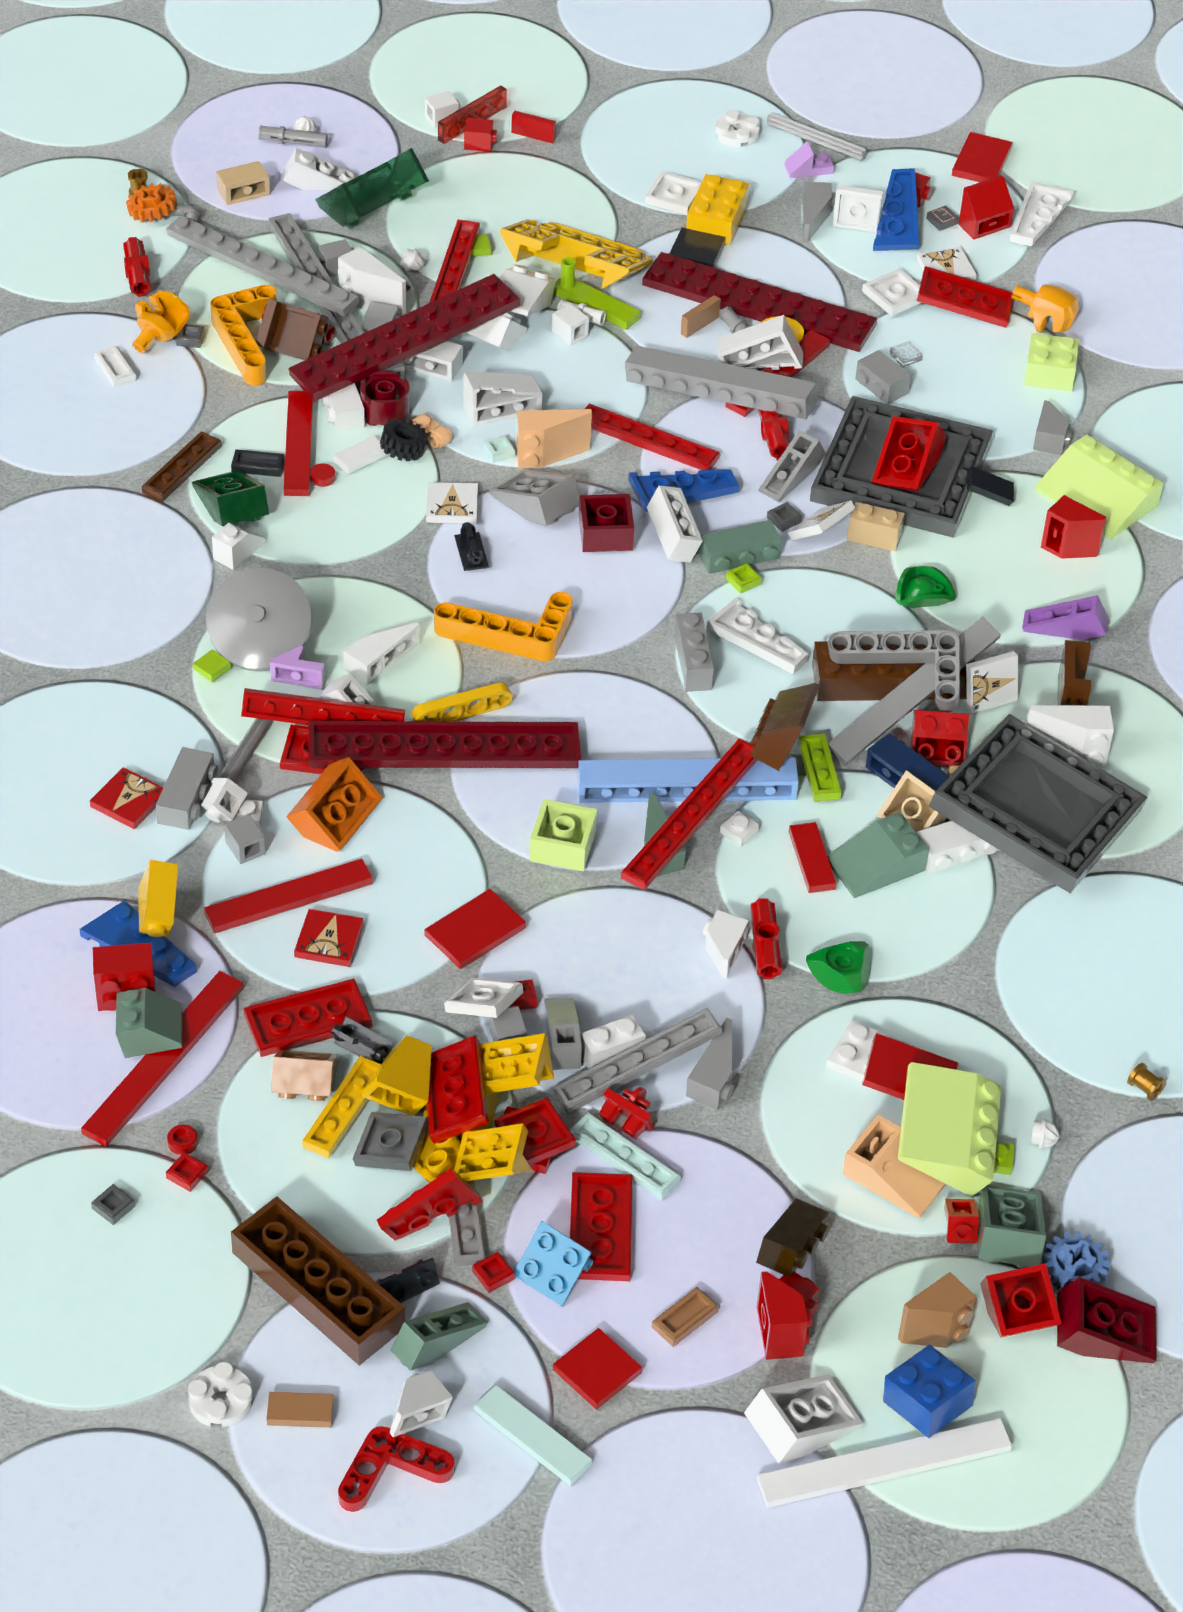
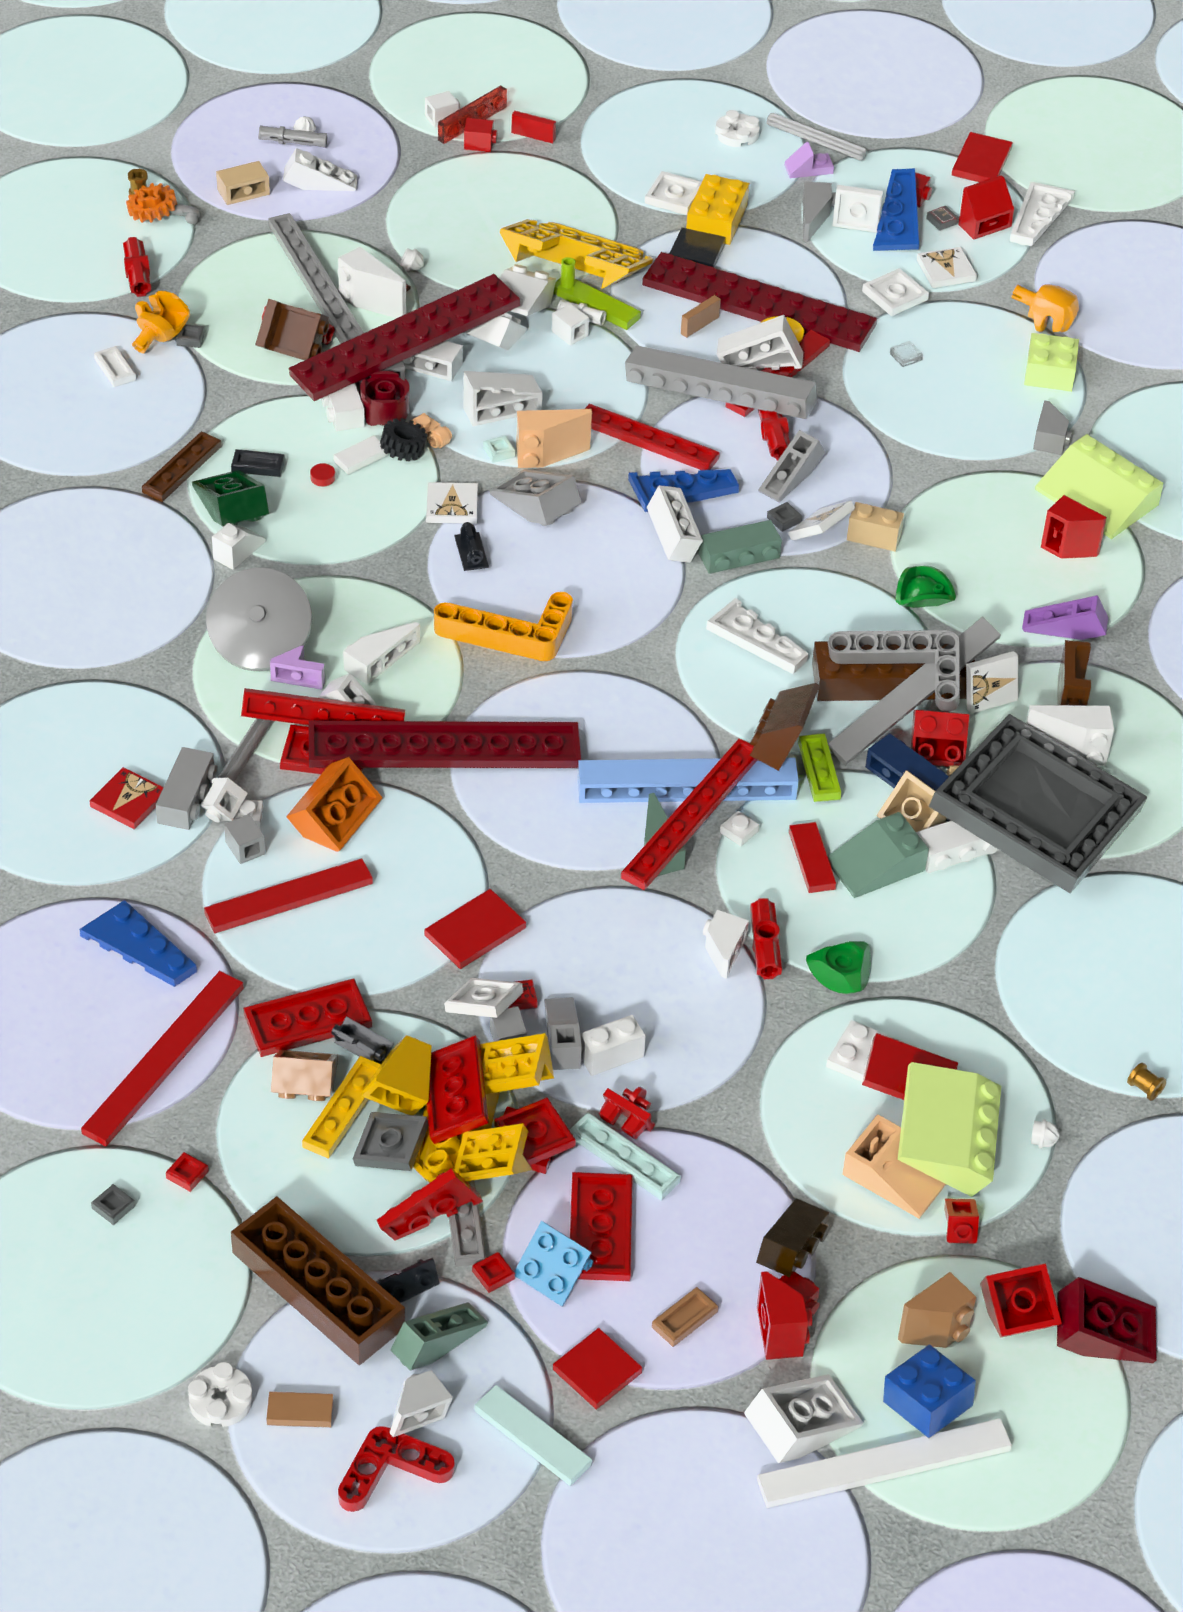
red brick [92,943,156,1011] -> none
sand green slope [115,988,183,1058] -> none
yellow slope [138,859,178,937] -> none
light grey plate [166,215,359,317] -> none
red tile [167,1125,198,1155] -> none
lime tile [193,650,231,682] -> none
light orange beam [210,285,277,386] -> none
red tile [283,391,313,496] -> none
red tile [294,909,364,967] -> none
clear green windscreen [315,148,429,229] -> none
light grey brick [319,239,354,277] -> none
light grey brick [364,301,400,333] -> none
yellow beam [411,682,513,721] -> none
red tile [429,219,480,303] -> none
lime tile [471,234,491,257] -> none
yellowish green brick [530,799,597,872] -> none
light grey tile [553,1008,722,1114] -> none
dark red brick [579,494,634,552] -> none
light grey brick [674,612,714,692] -> none
light grey slope [686,1018,734,1110] -> none
light grey pin [719,307,748,333] -> none
lime tile [726,563,762,594] -> none
dark grey tile [810,396,993,538] -> none
light grey brick [855,350,911,404] -> none
red slope [871,416,946,491] -> none
red tile [916,266,1013,328] -> none
black tile [967,466,1014,506] -> none
sand green slope [977,1185,1046,1268] -> none
lime plate [994,1142,1014,1175] -> none
medium blue gear [1042,1231,1111,1290] -> none

